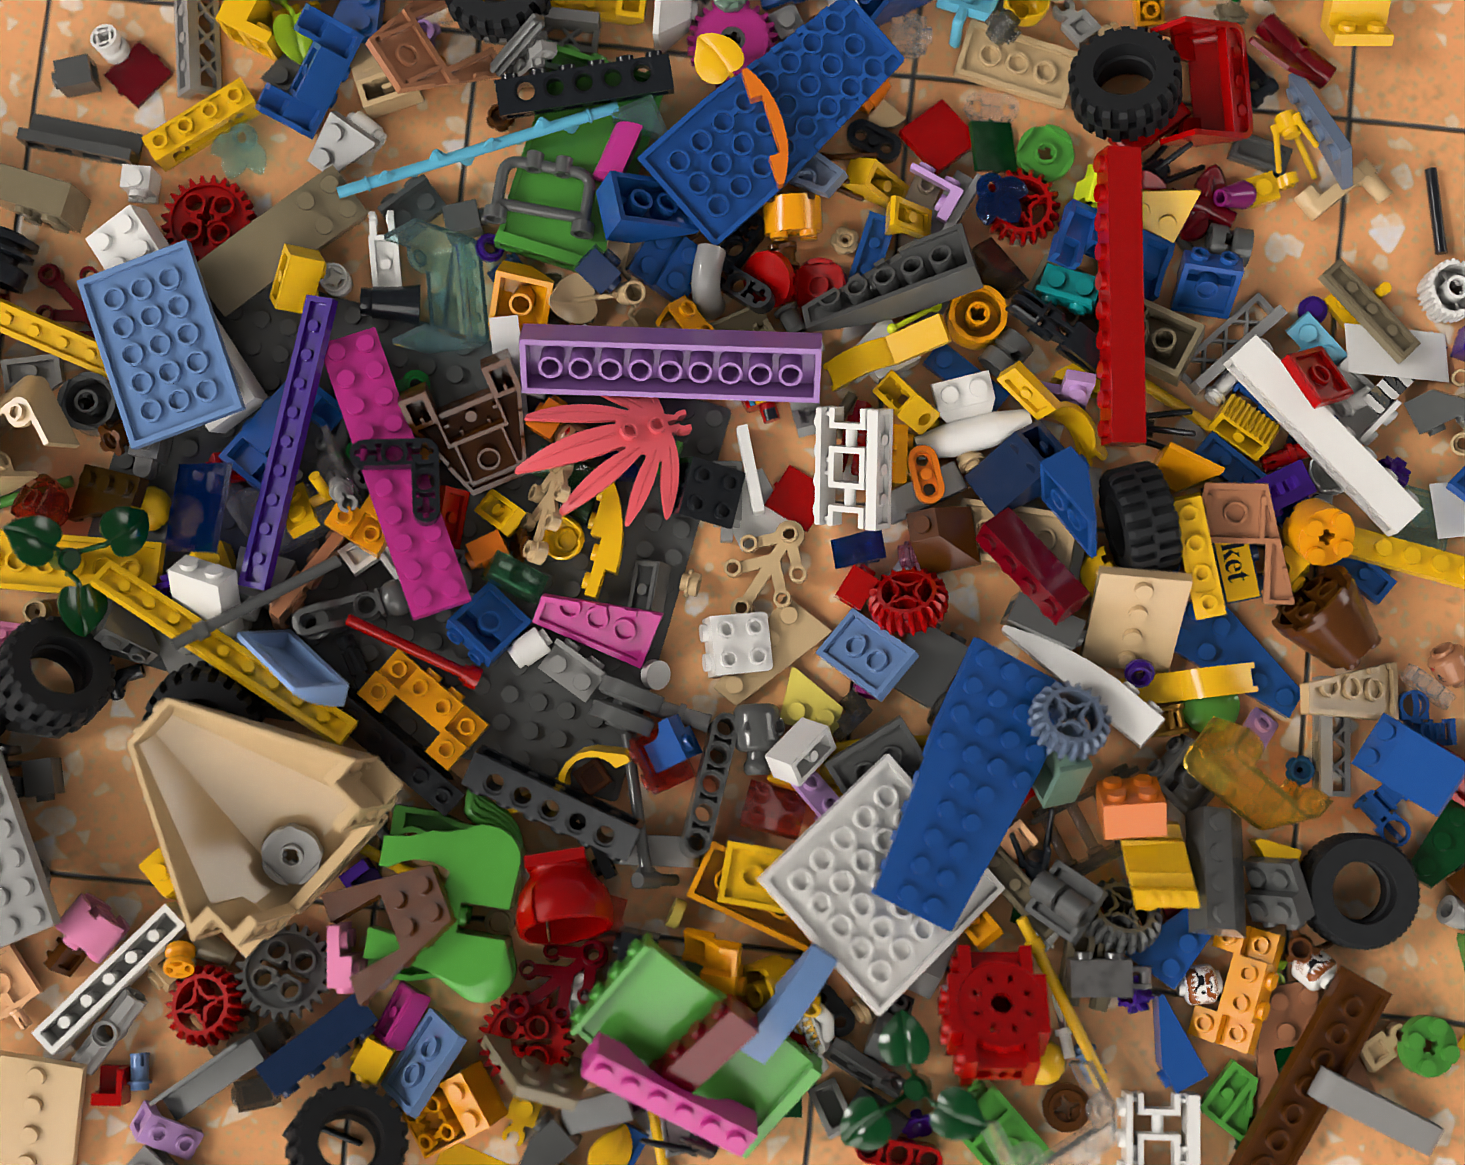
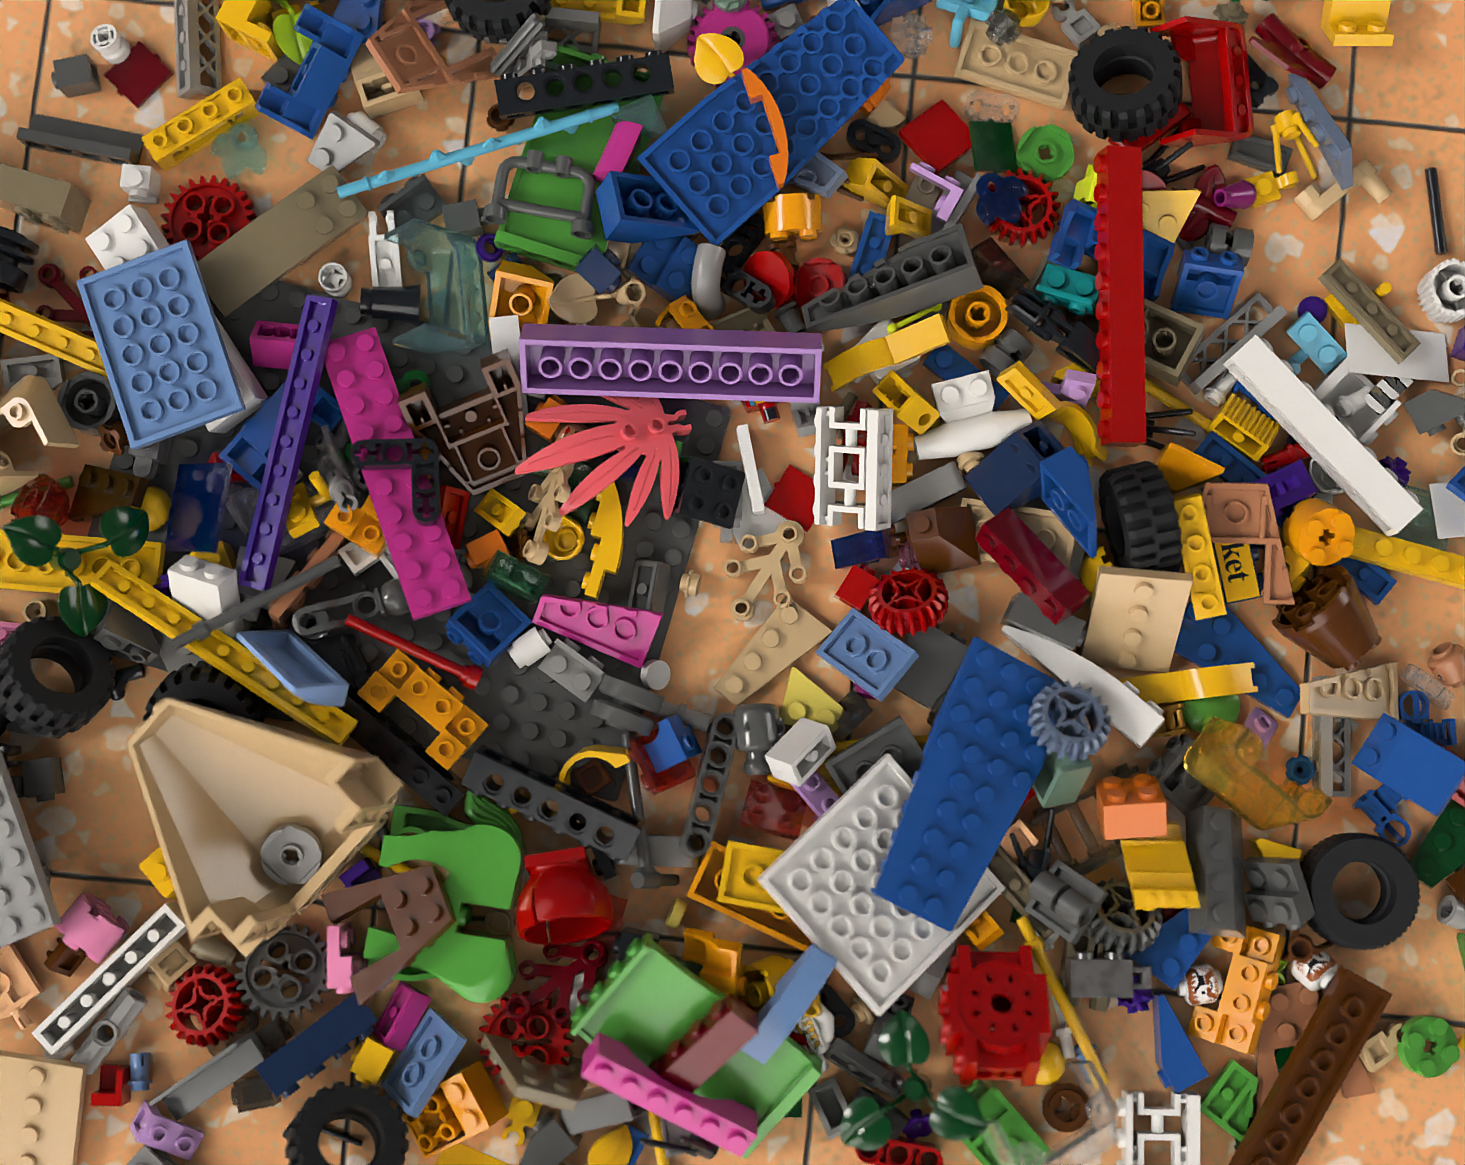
light orange wheel [163,941,196,978] -> none
yellow brick [269,243,327,314] -> none
white bracket [699,612,773,678] -> none
orange plate [907,445,945,505] -> none
dark purple plate [1124,659,1155,688] -> none
red tile [1281,346,1354,409] -> none
light grey beam [1307,1066,1444,1156] -> none
none -> dark pink brick [249,320,299,370]
none -> reddish brown plant [877,524,907,559]

